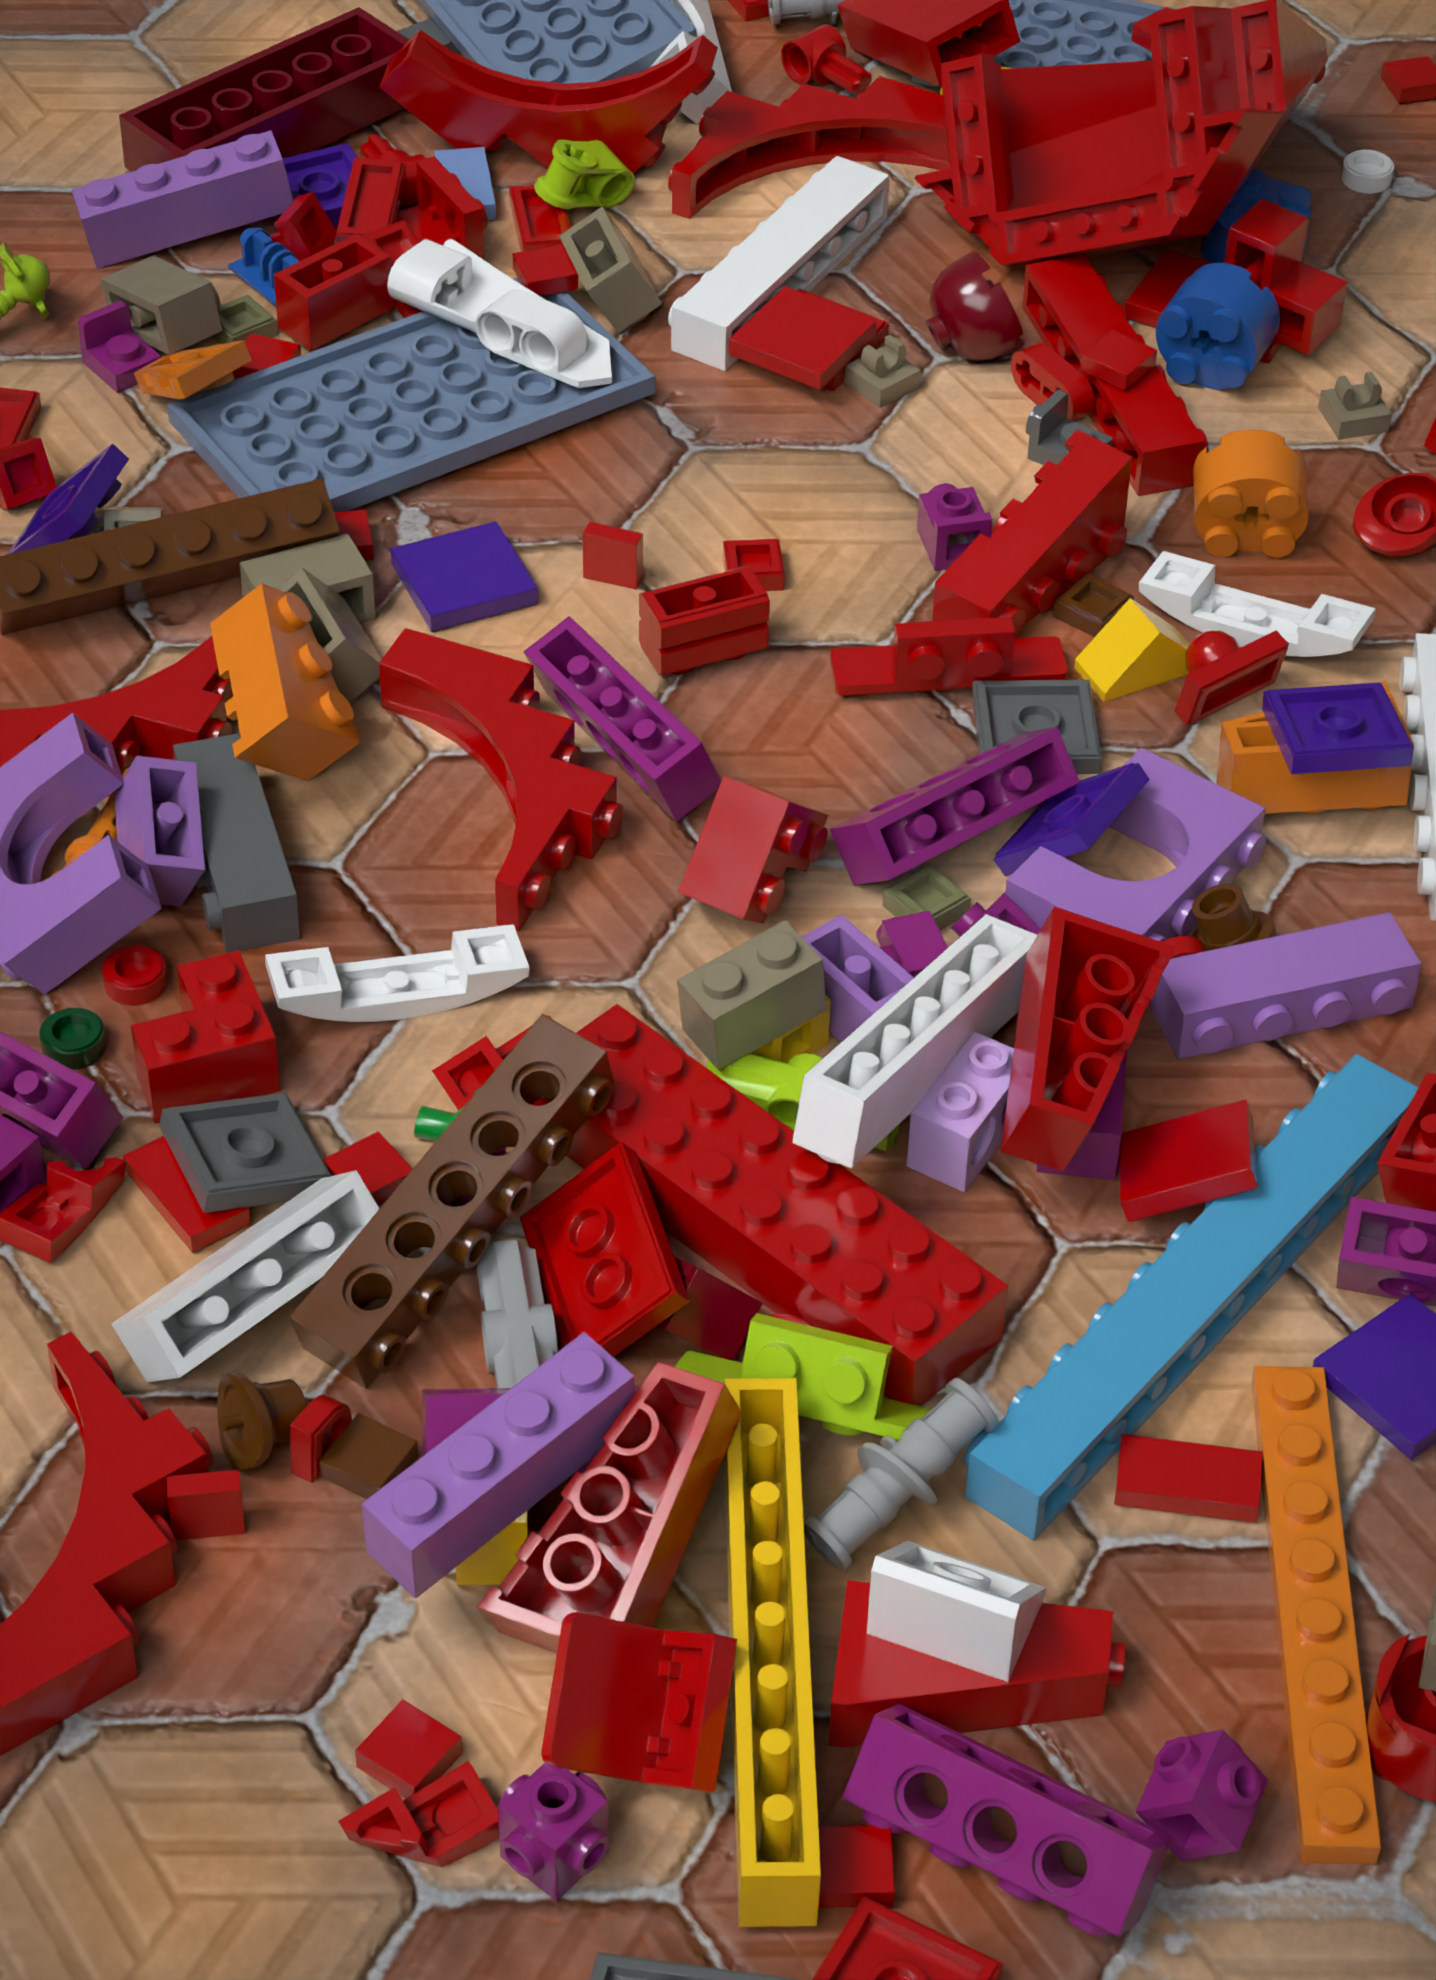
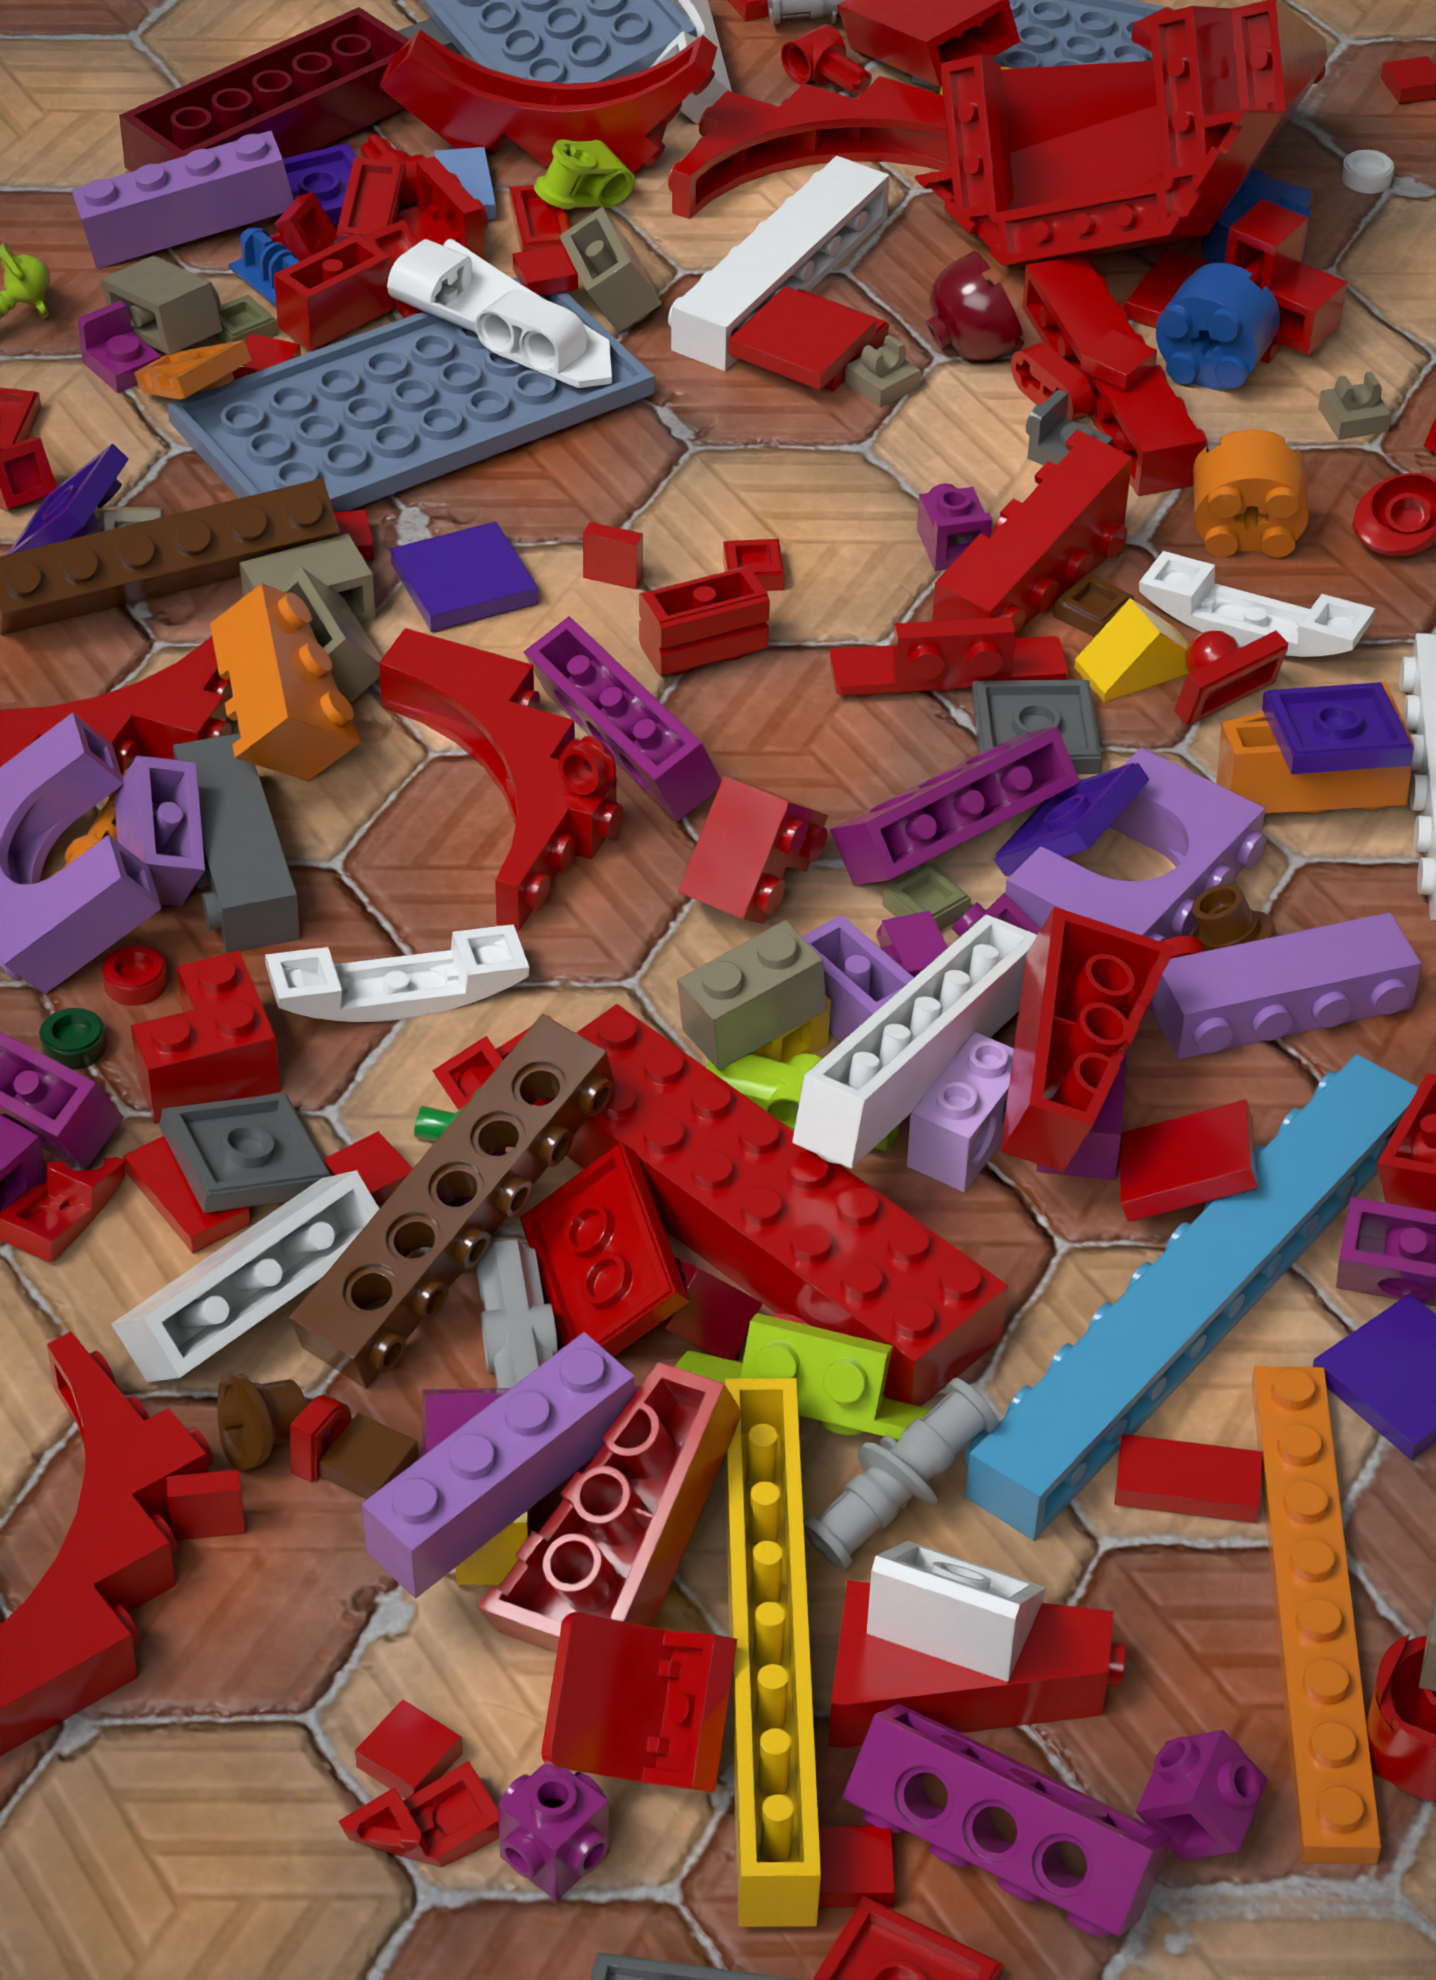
none -> red plate [558,736,616,795]

